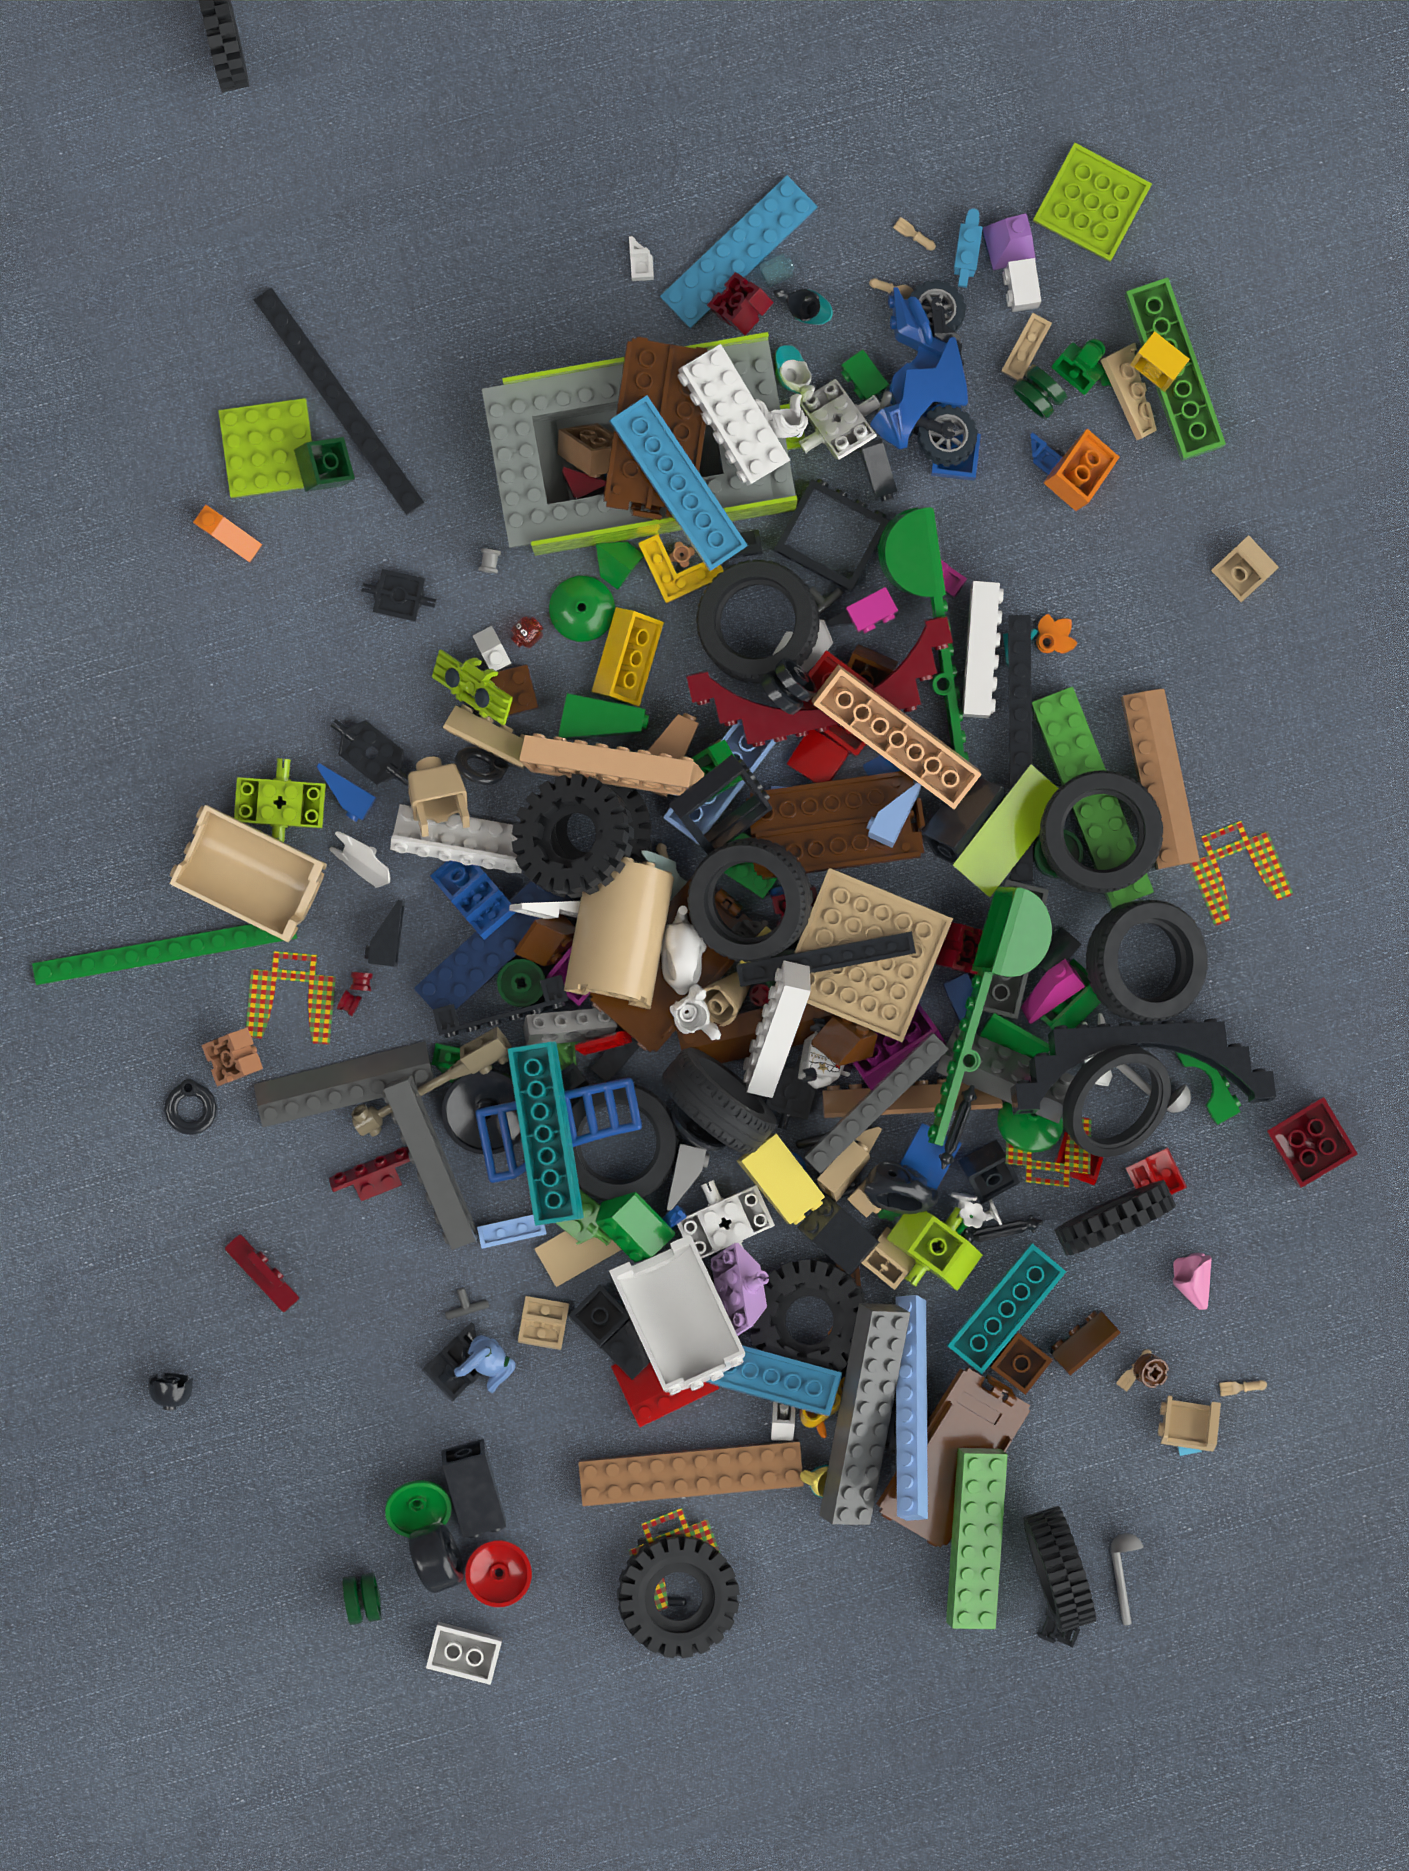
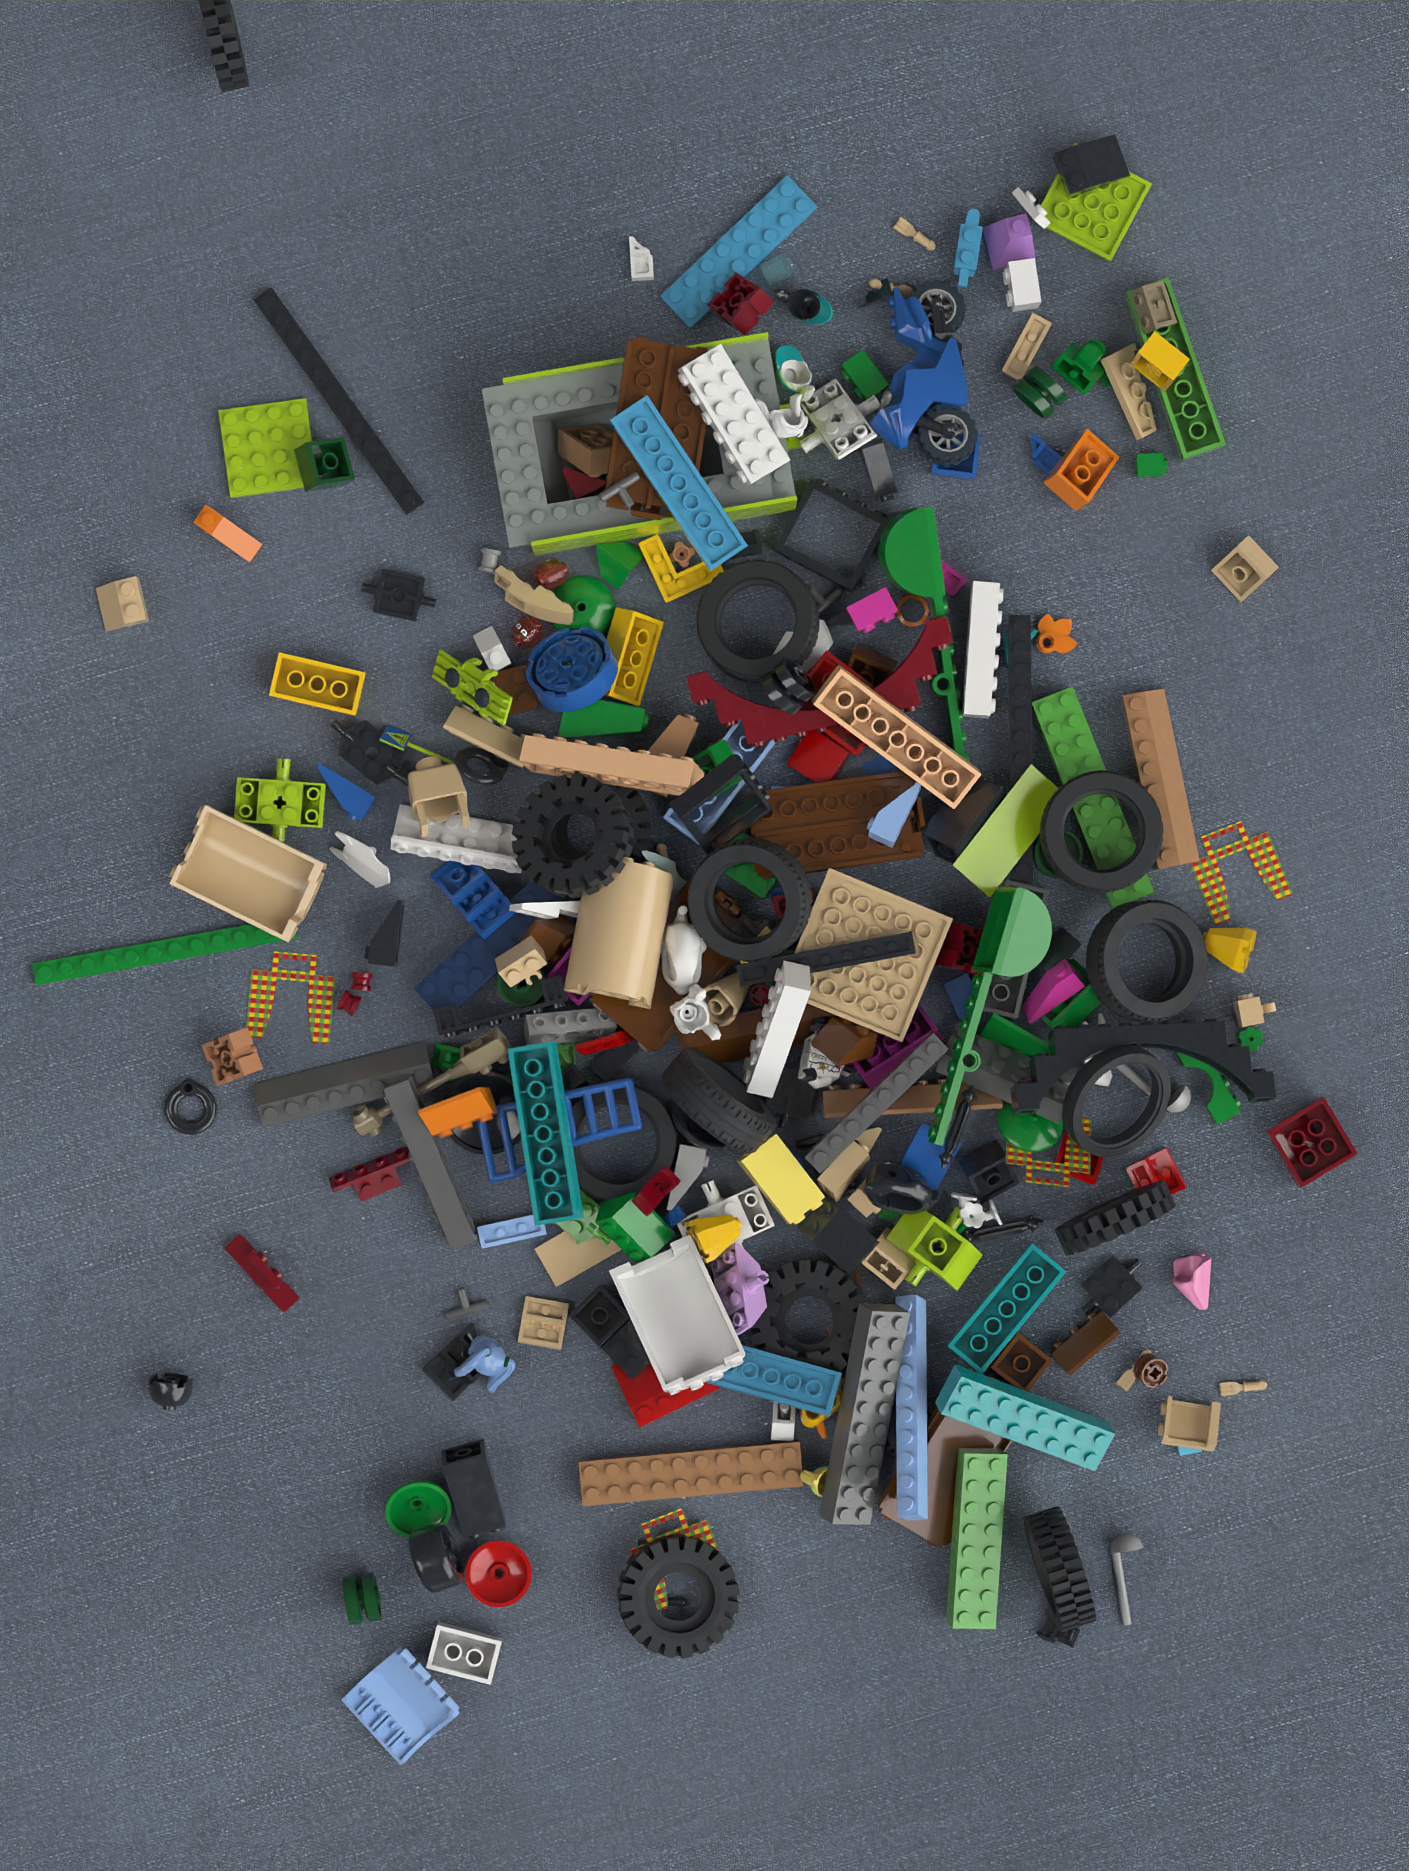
none -> tan slope [96,576,149,631]
none -> yellow brick [269,652,366,716]
none -> light blue hinge [341,1647,460,1765]
none -> piece [380,724,452,764]
none -> orange slope [418,1087,498,1138]
none -> tan slope [494,565,574,625]
none -> tan brick [495,935,547,988]
none -> blue brick [526,626,618,712]
none -> clear red head [534,558,568,590]
none -> dark grey piece [598,472,640,508]
none -> dark red bracket [632,1165,681,1217]
none -> yellow cone [685,1214,742,1263]
none -> black piece [858,278,893,308]
none -> orange piece [897,595,929,627]
none -> brick [935,1365,1115,1471]
none -> white plate [1012,187,1050,229]
none -> black slope [1053,134,1130,199]
none -> black plate [1080,1256,1143,1318]
none -> dark tan bracket [1131,281,1177,334]
none -> green brick [1135,453,1168,478]
none -> yellow cone [1203,928,1257,974]
none -> tan brick [1233,993,1276,1027]
none -> green plant [1239,1026,1263,1052]

